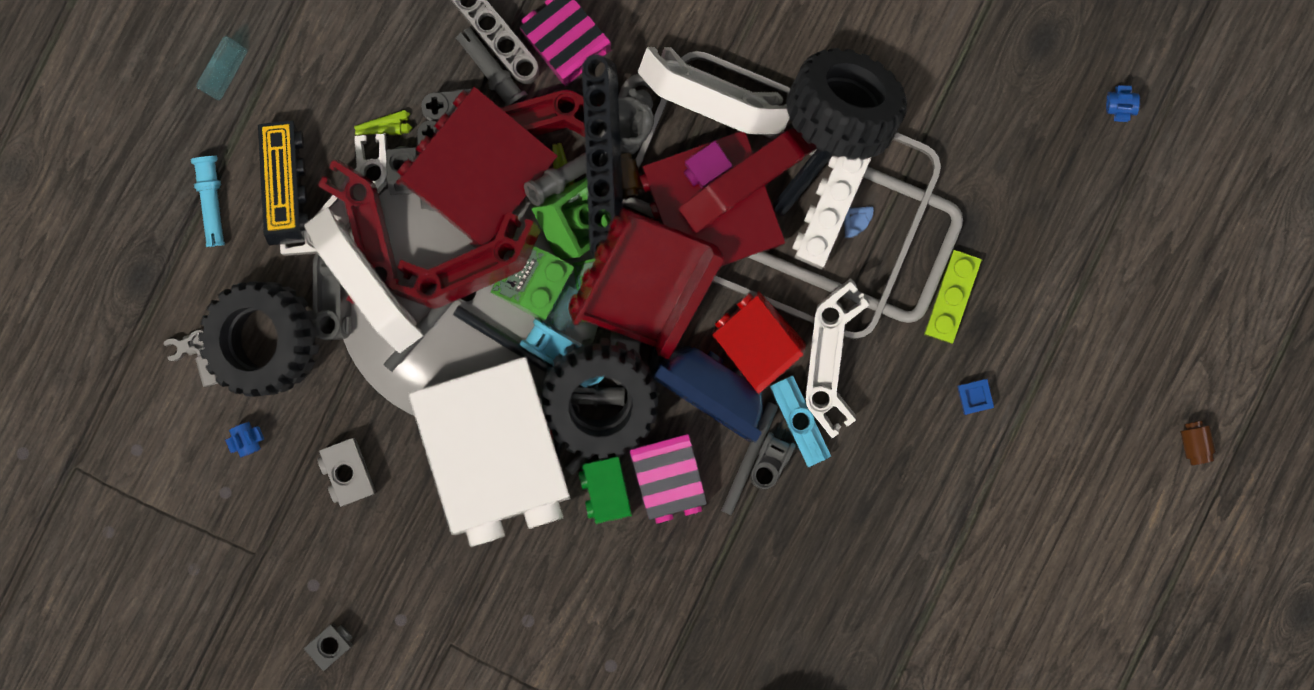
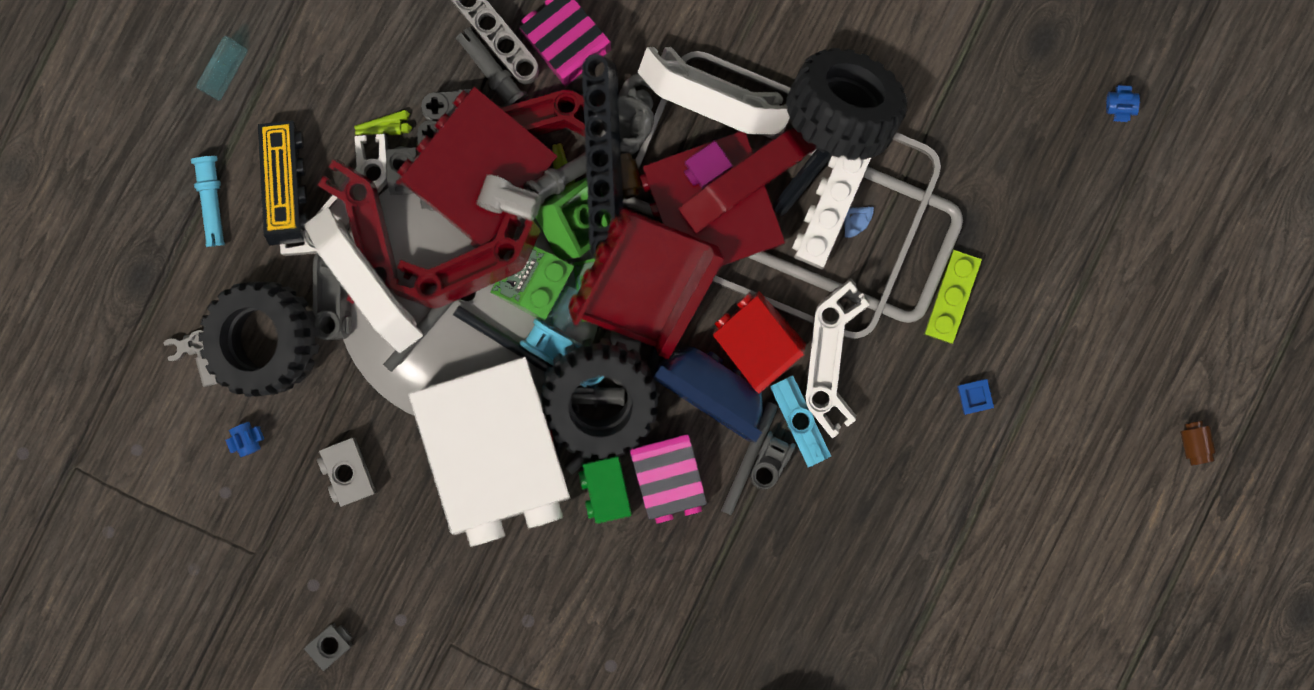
none -> light grey piece [476,175,542,221]

